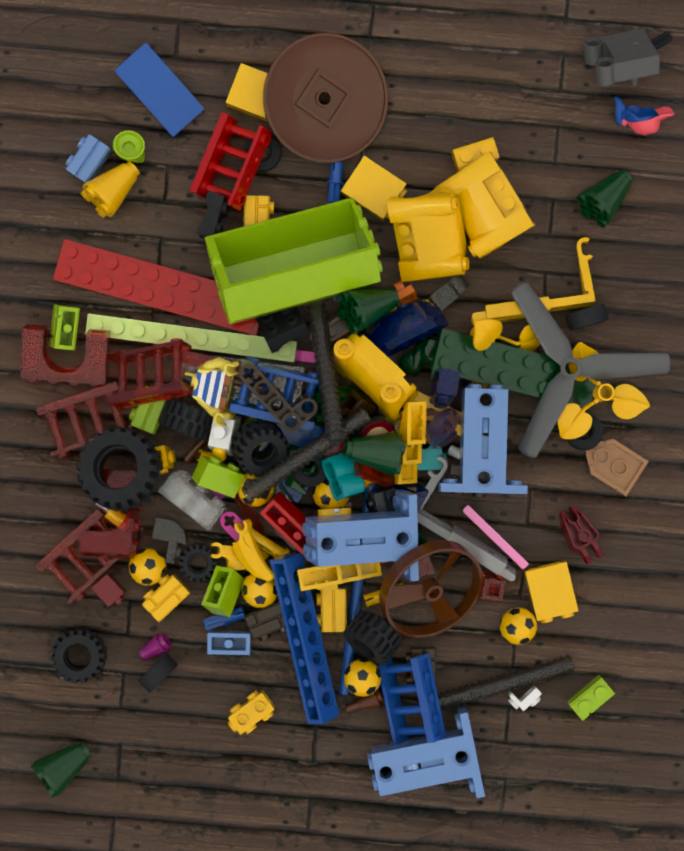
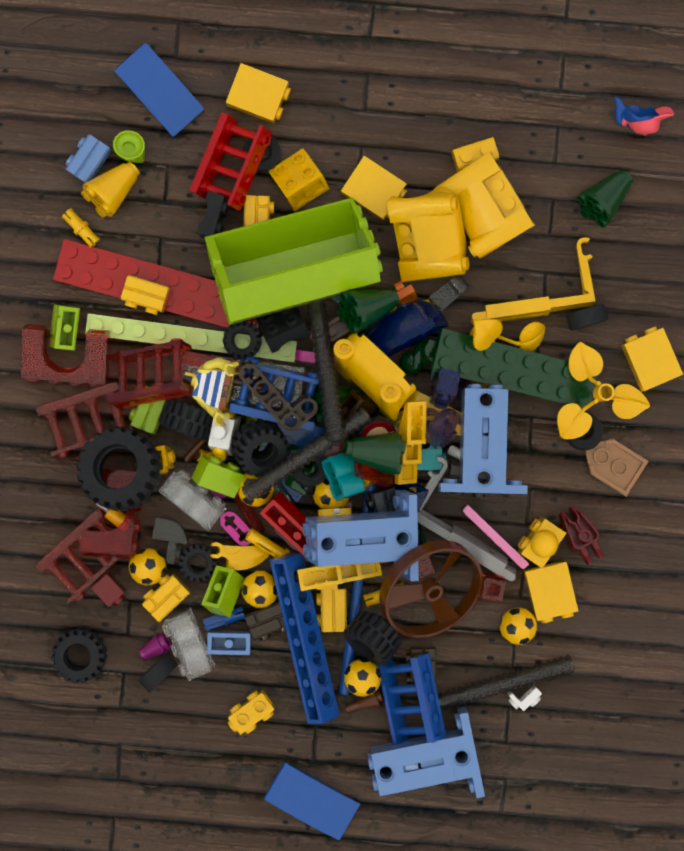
dark green cone [30,742,92,798] -> none
yellow piece [232,519,275,581] -> none
reddish brown dish [263,33,388,163] -> none
blue axle [327,162,344,204] -> none
dark grey piece [511,282,671,458] -> none
lime brick [566,674,615,721] -> none
dark grey piece [584,29,673,86] -> none
none -> yellow pin [62,208,100,248]
none -> yellow brick [121,275,170,315]
none -> clear brick [162,607,215,681]
none -> black tyre [223,321,262,360]
none -> blue slope [263,761,360,840]
none -> yellow bracket [269,149,330,212]
none -> yellow brick [517,516,566,569]
none -> yellow brick [621,326,683,392]

